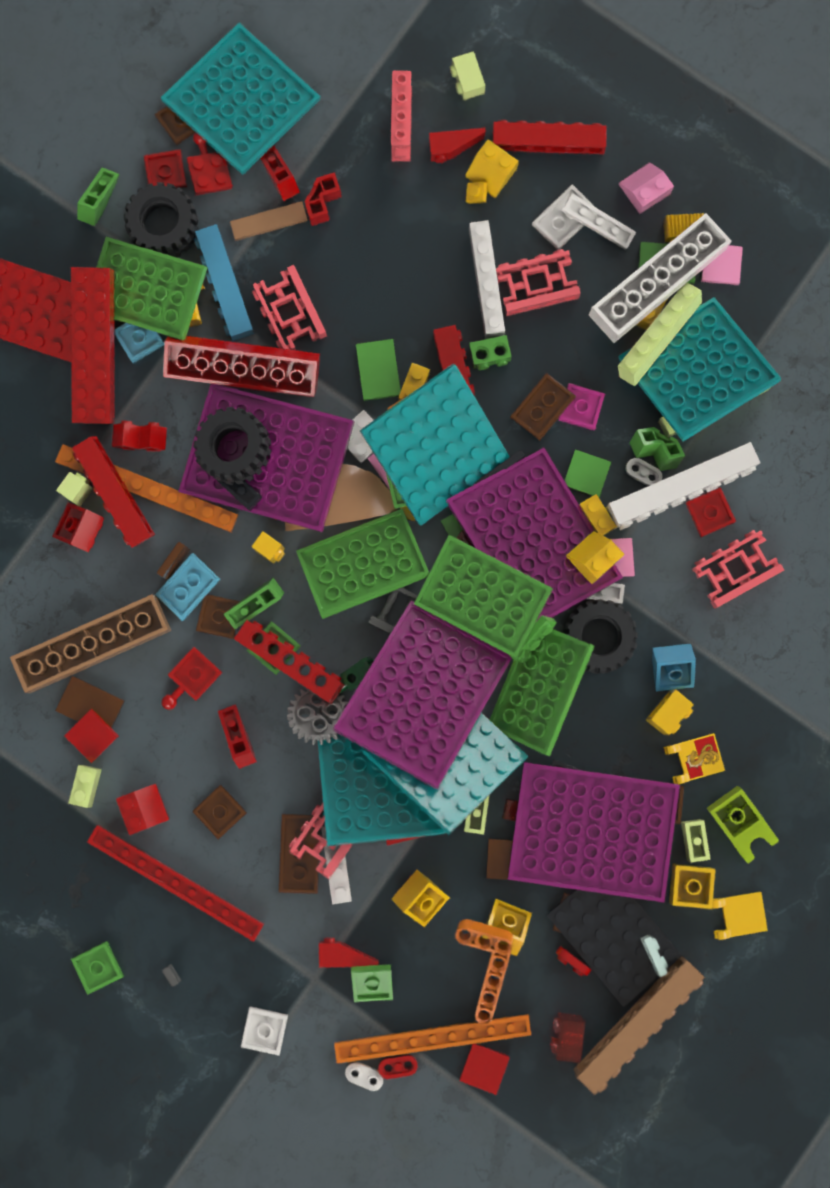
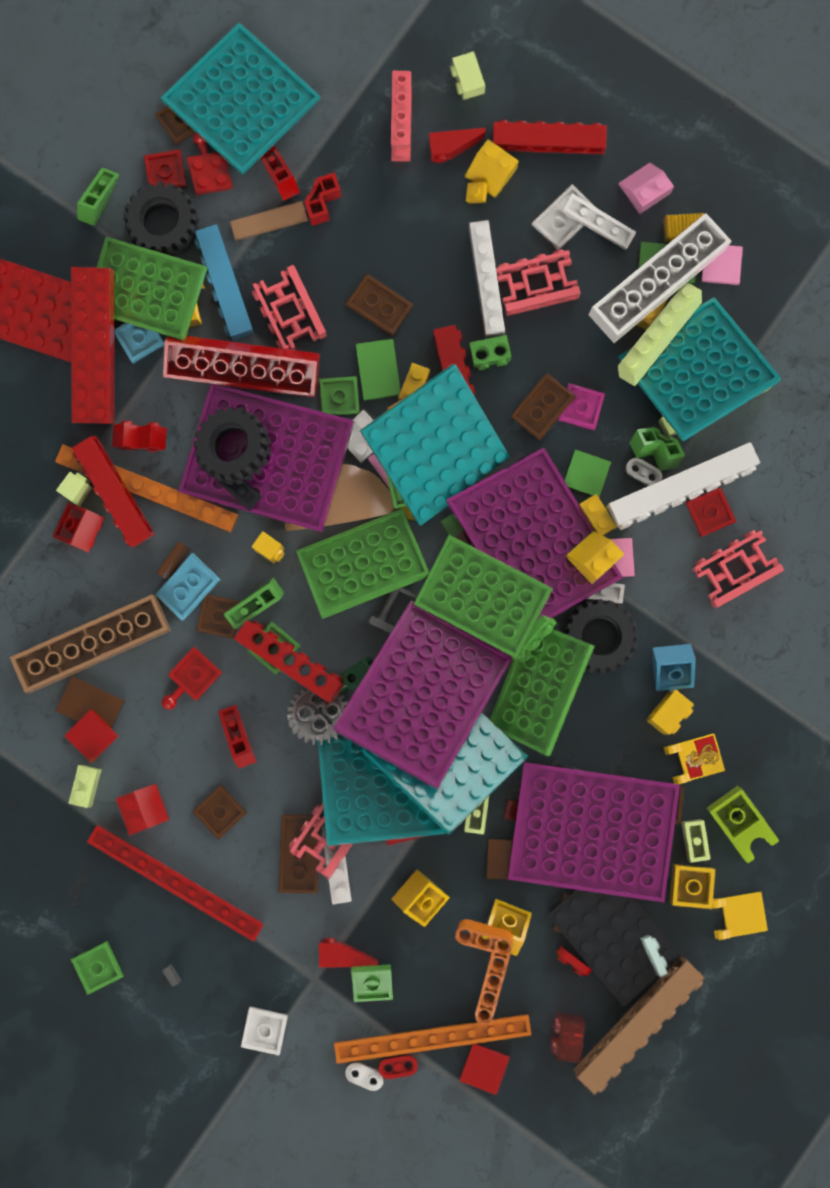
none -> bright green tile [319,376,360,416]
none -> reddish brown tile [346,274,414,337]

